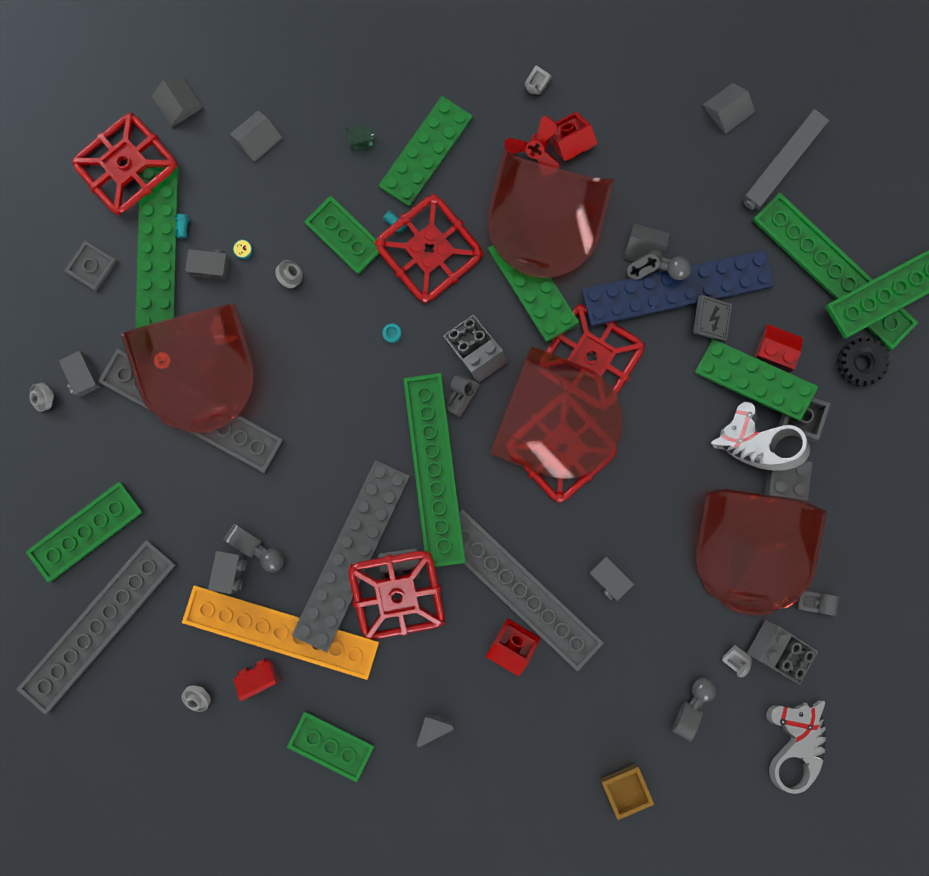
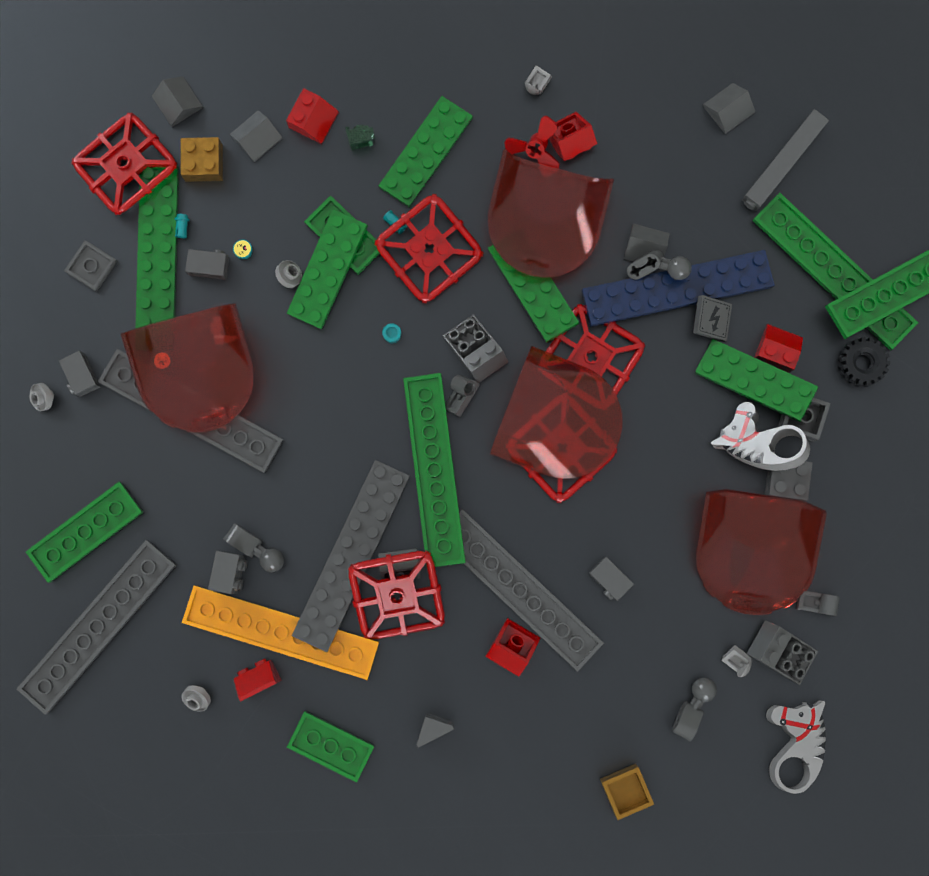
none -> pearl gold piece [181,137,223,182]
none -> red slope [286,88,339,144]
none -> green plate [287,209,368,329]

